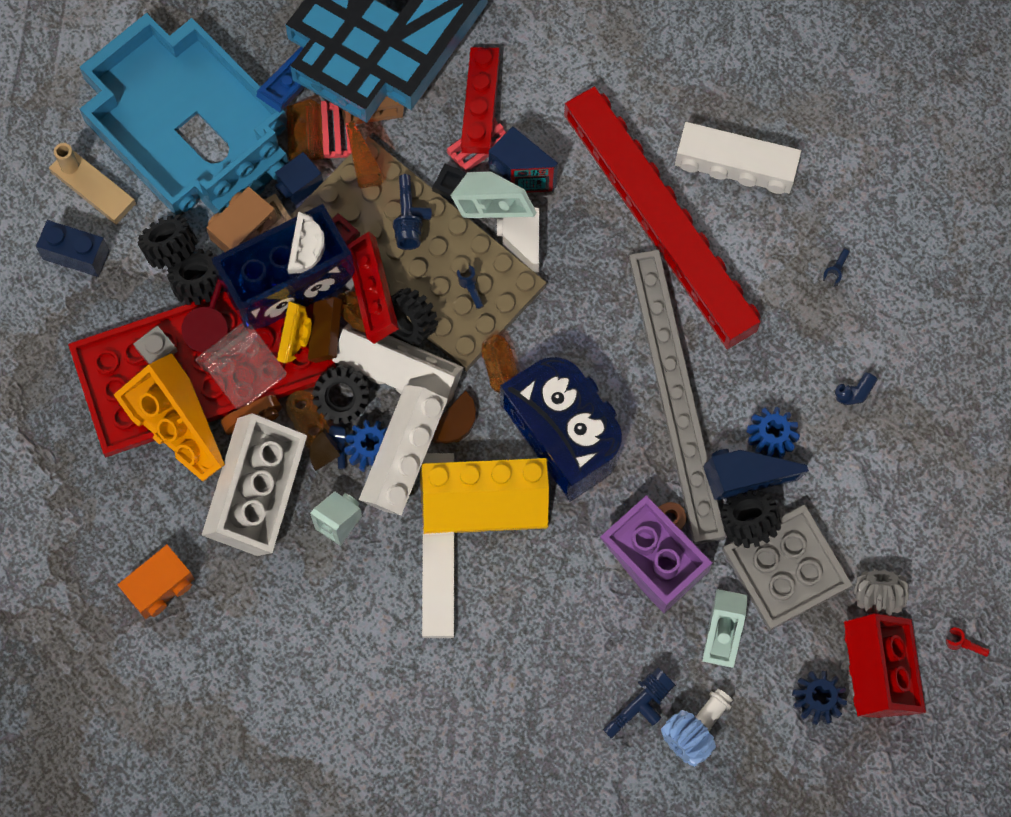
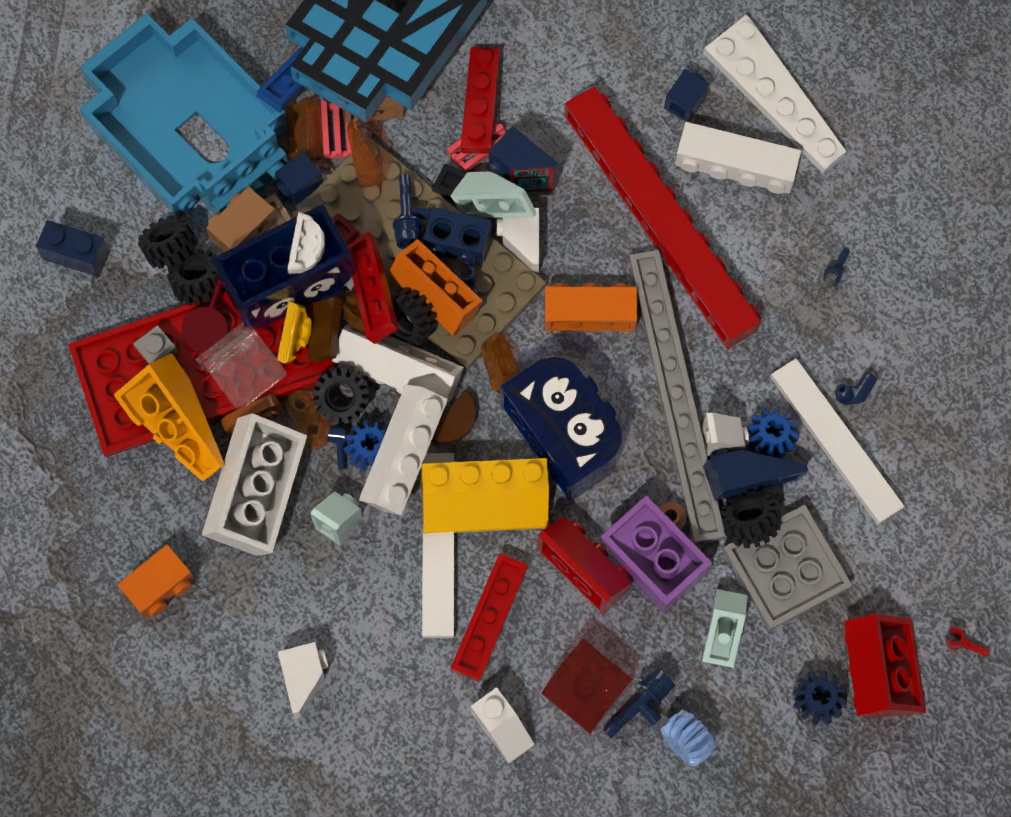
tan piece [49,143,136,225] -> none
dark brown tile [310,428,342,471] -> none
white pin [695,689,733,731] -> none
light grey gear [854,569,909,615] -> none
none -> white slope [278,642,329,719]
none -> orange brick [388,239,483,336]
none -> dark blue brick [423,207,491,265]
none -> red plate [450,553,528,682]
none -> white slope [471,687,535,764]
none -> red slope [537,517,632,615]
none -> clear red slope [541,639,633,735]
none -> orange brick [544,283,637,332]
none -> dark blue brick [664,69,710,122]
none -> white slope [701,413,749,460]
none -> white wing [703,15,846,174]
none -> white tile [770,358,905,525]

